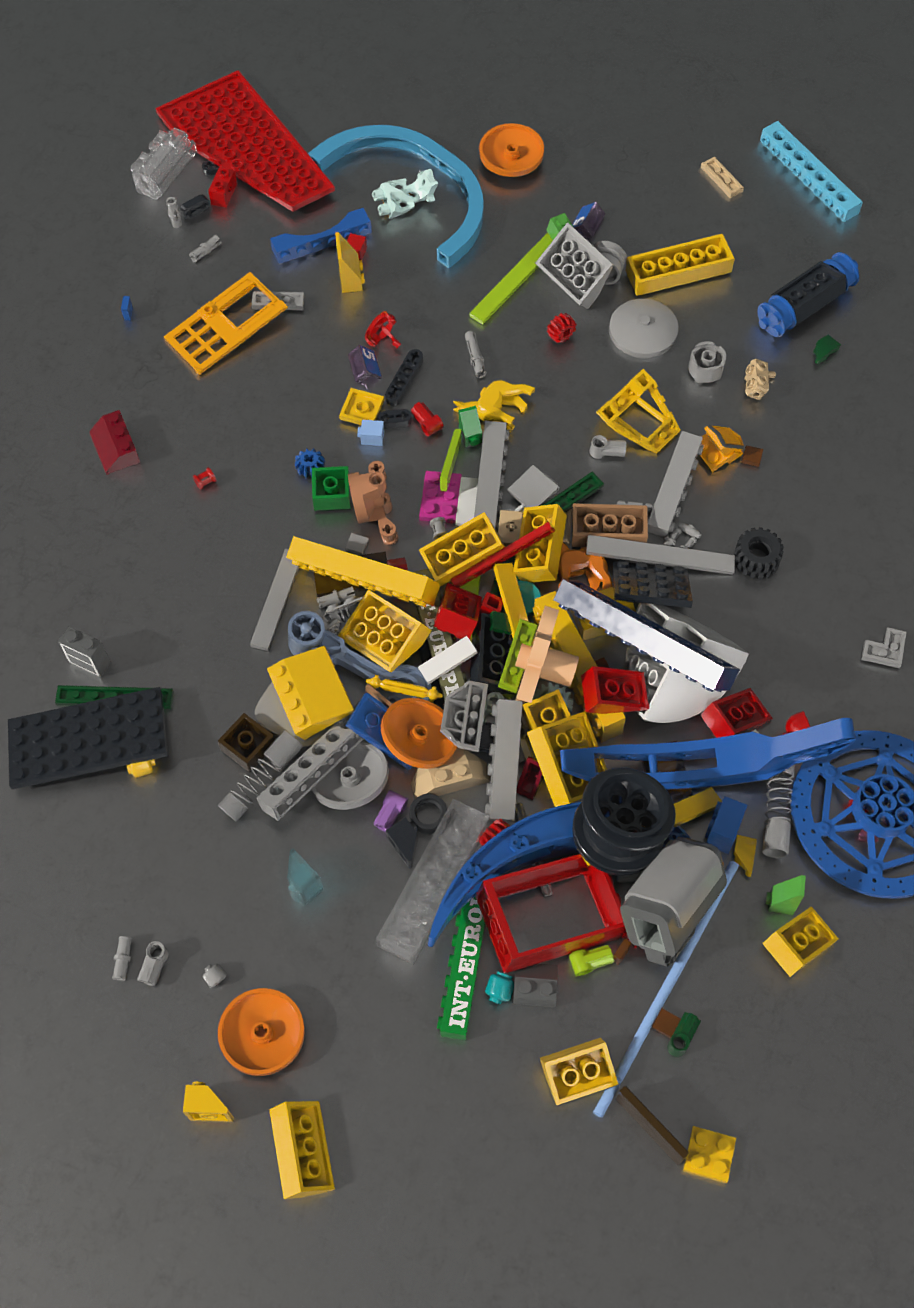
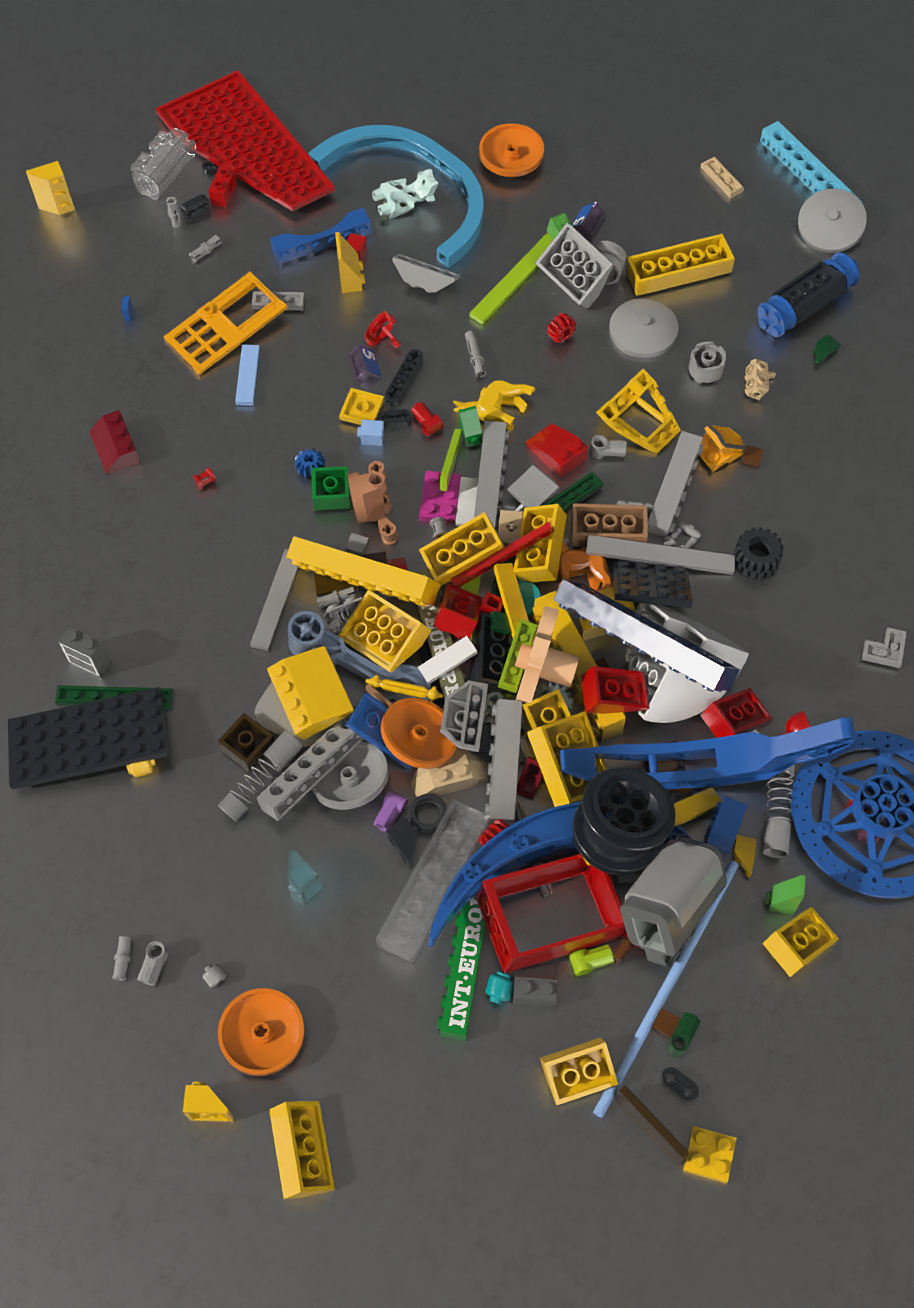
none -> yellow slope [26,161,75,215]
none -> light blue tile [235,345,260,406]
none -> light grey wedge [392,253,461,293]
none -> red slope [525,423,588,478]
none -> black beam [661,1067,699,1103]
none -> light grey dish [798,189,867,253]

